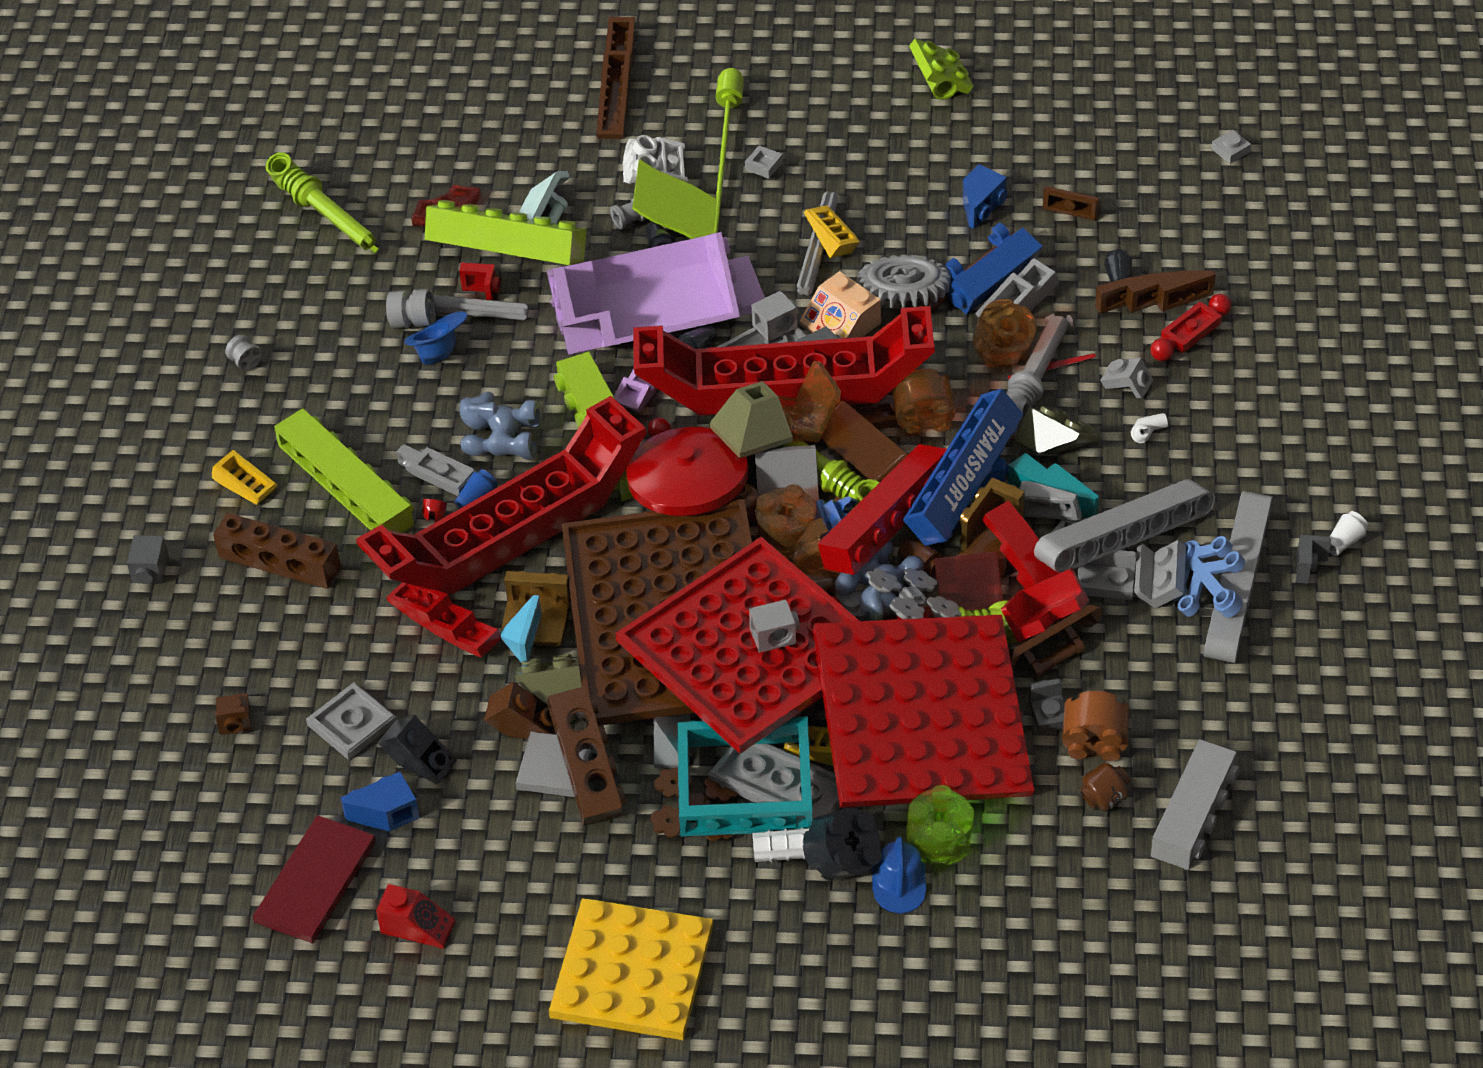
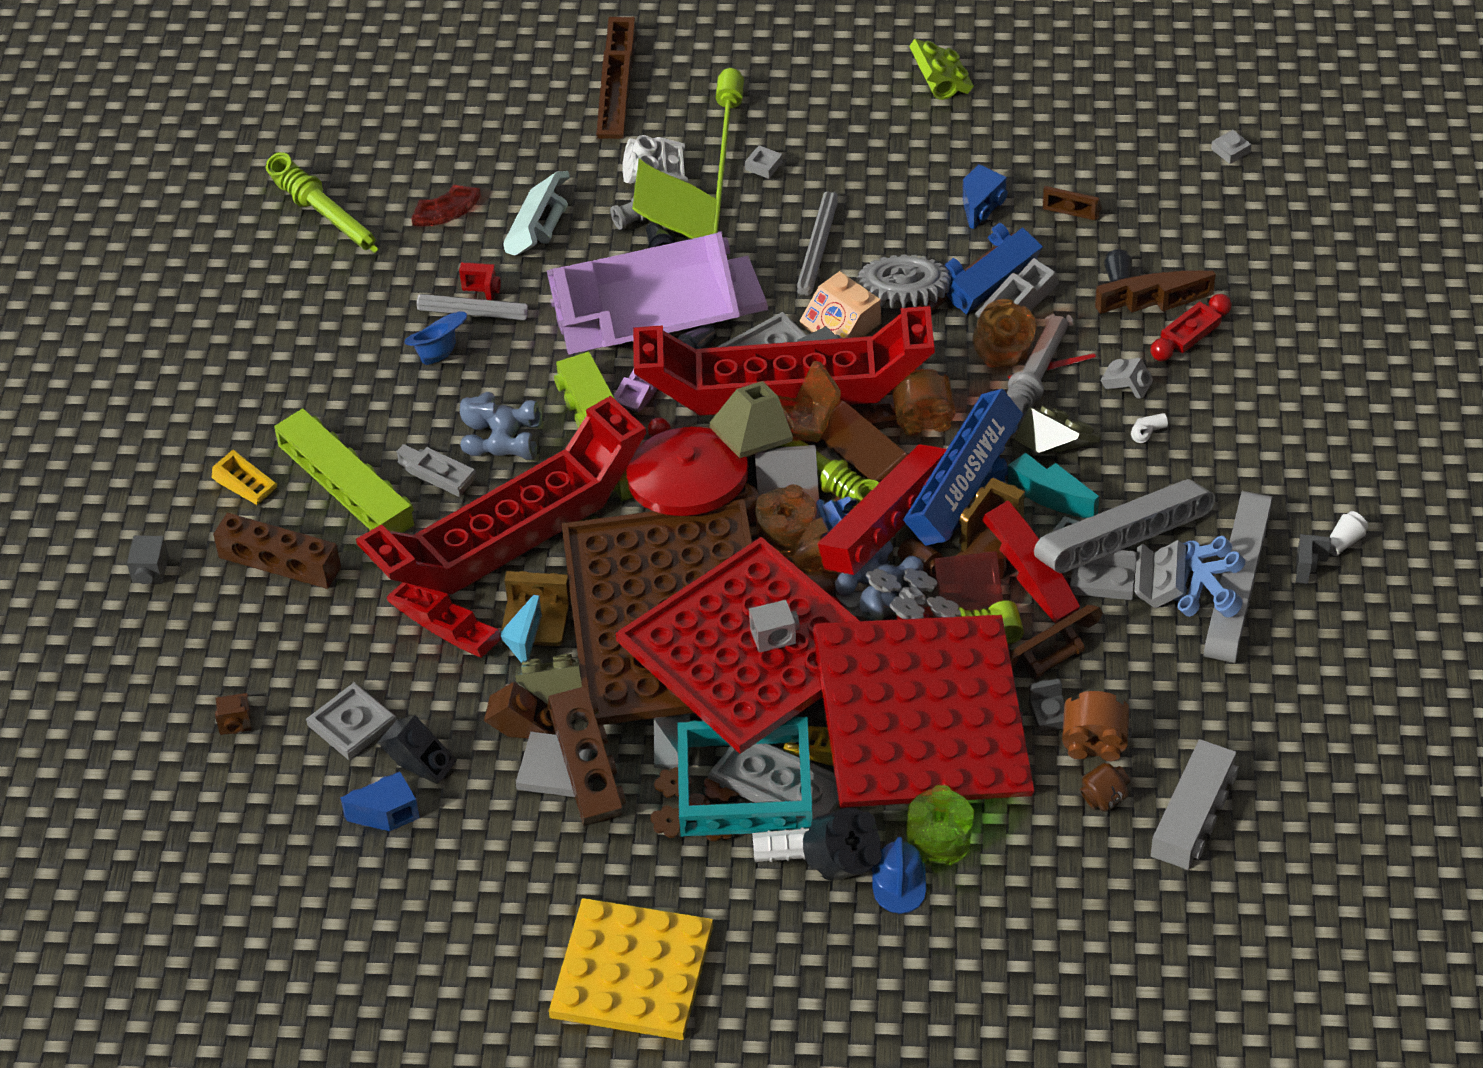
light grey wheel [225,334,262,371] -> none
dark red tile [253,815,376,944] -> none
red slope [376,884,455,949] -> none
light grey wheel [386,289,436,329] -> none
red hinge [422,499,447,522] -> none
lime brick [424,200,587,265] -> none
blue cone [454,469,498,509] -> none
light grey brick [751,291,798,342] -> none
yellow slope [804,205,860,258] -> none
red panel [1001,568,1089,642] -> none
light grey slope [1019,481,1082,521] -> none

